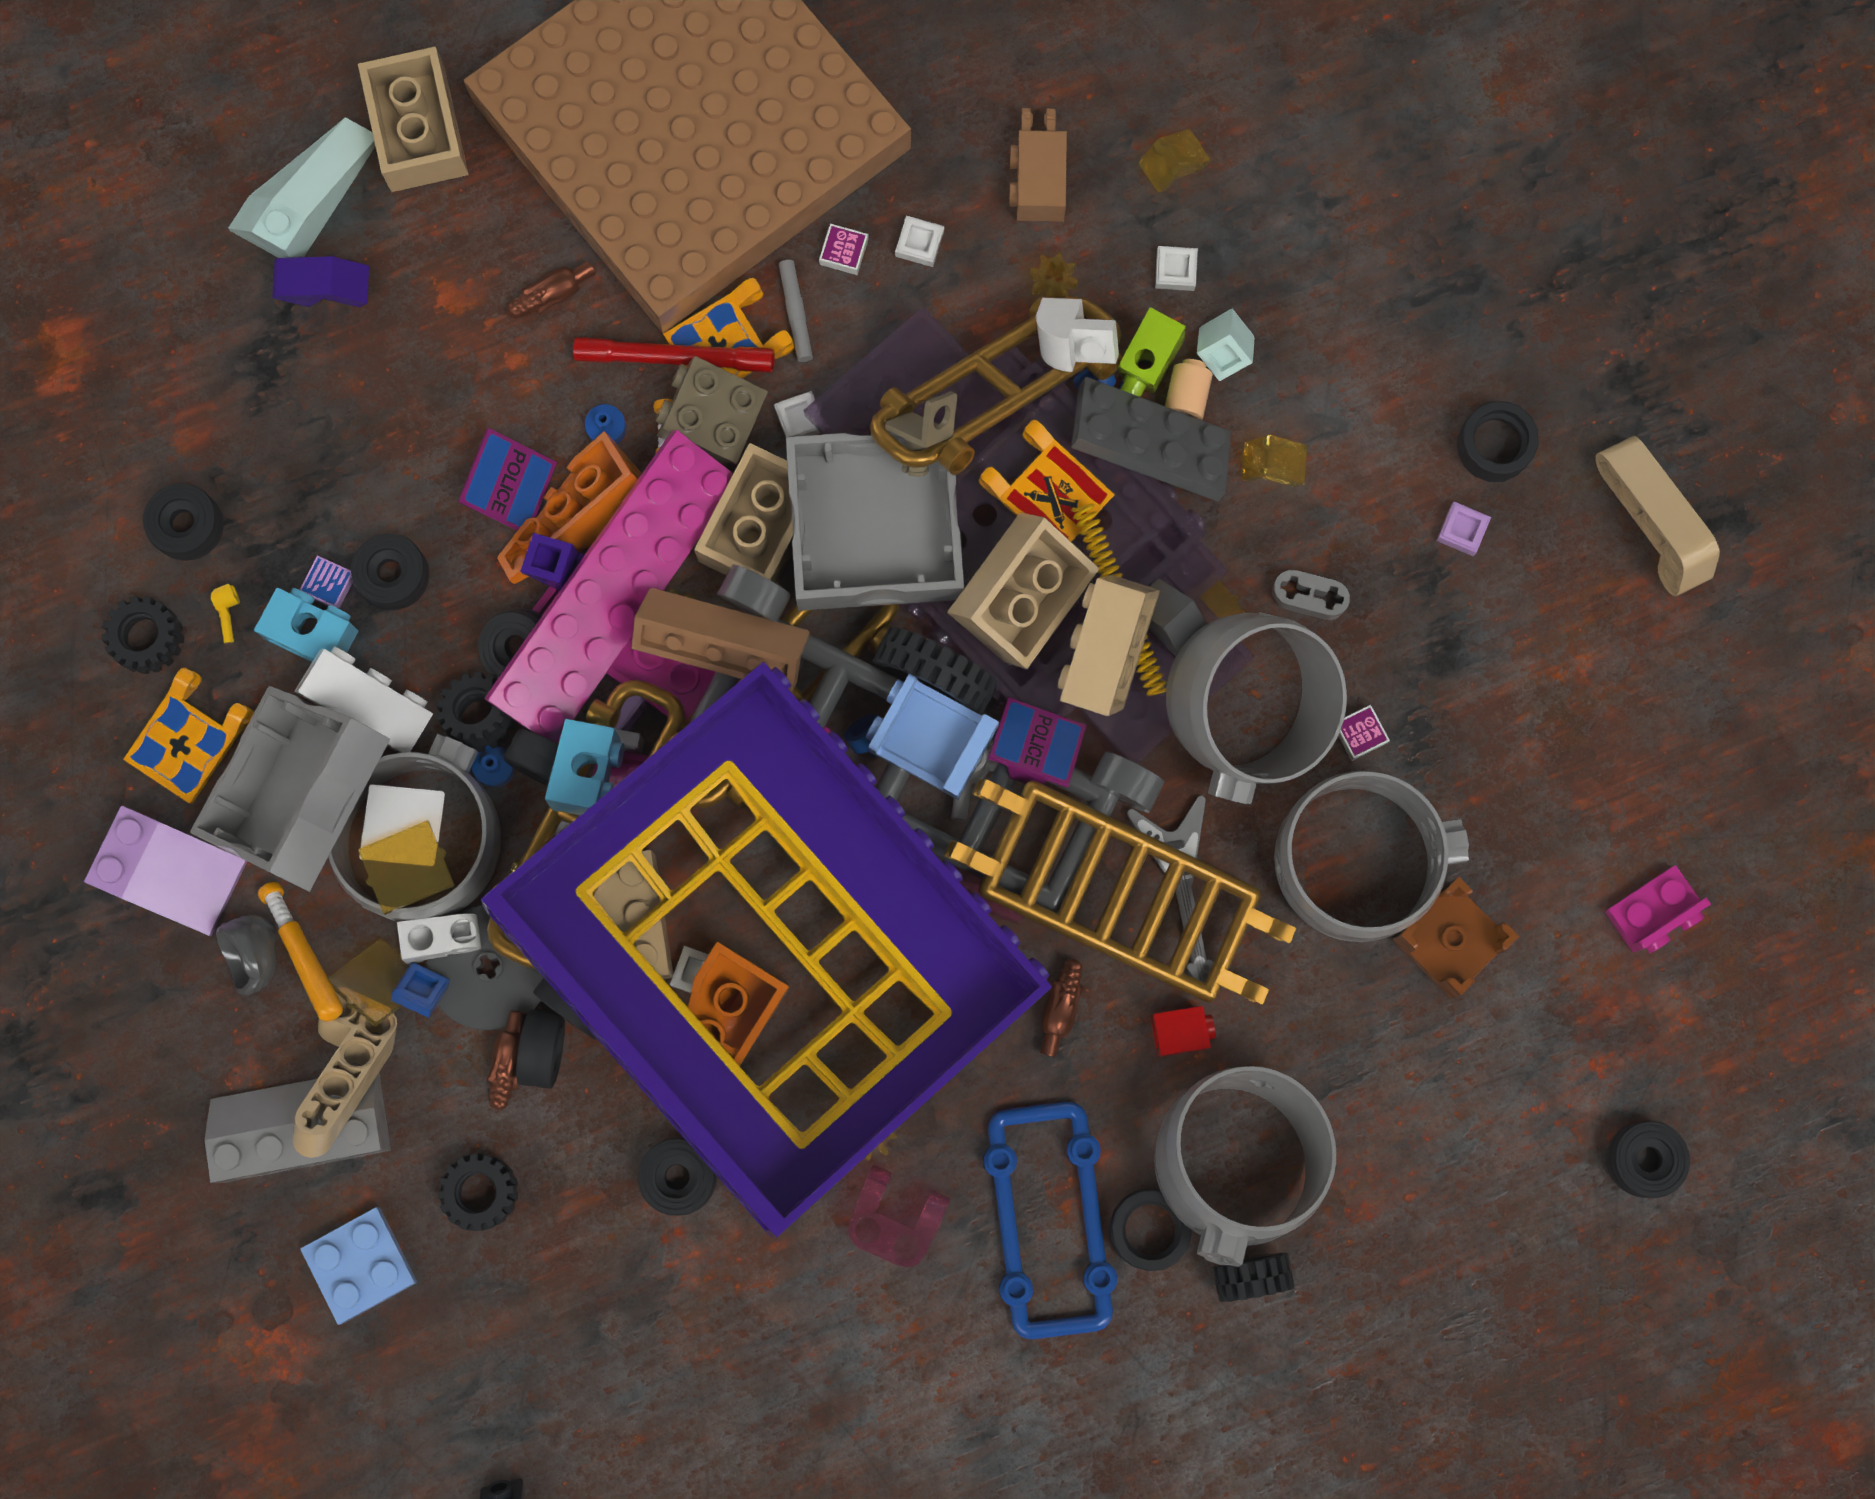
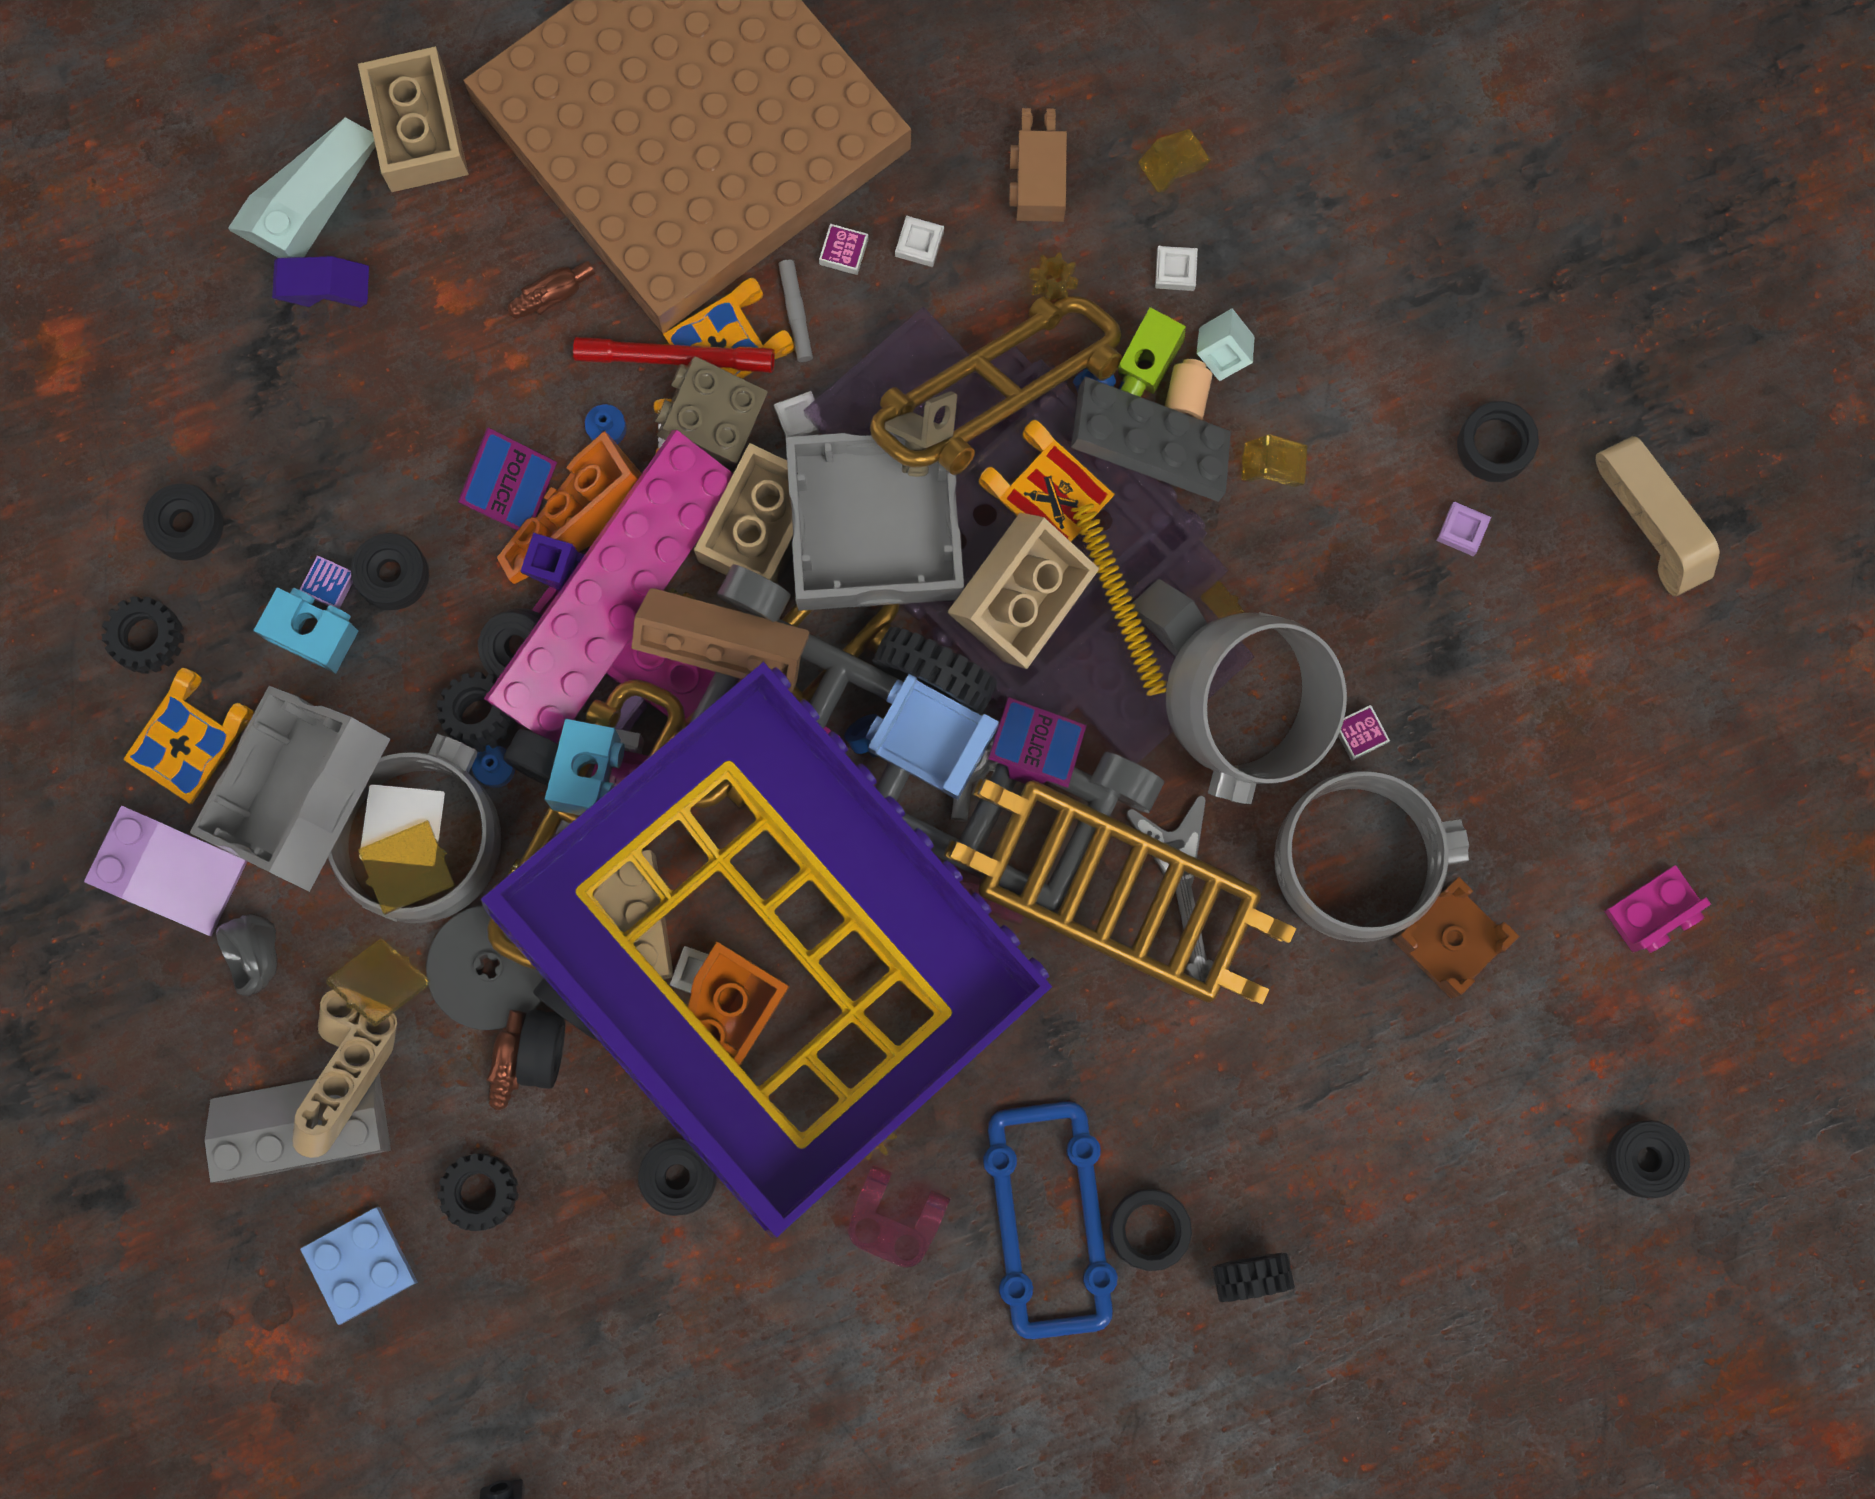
yellow hand [211,584,240,644] -> none
light orange piece [258,882,343,1022] -> none
white brick [294,646,433,753] -> none
blue tile [391,962,450,1018] -> none
white leg [397,914,481,964] -> none
white brick [1036,298,1119,372] -> none
copper piece [1040,958,1084,1058] -> none
tan brick [1058,575,1160,716] -> none
red brick [1150,1006,1216,1058] -> none
light grey cylinder [1154,1066,1336,1267] -> none
light grey beam [1271,570,1350,620] -> none

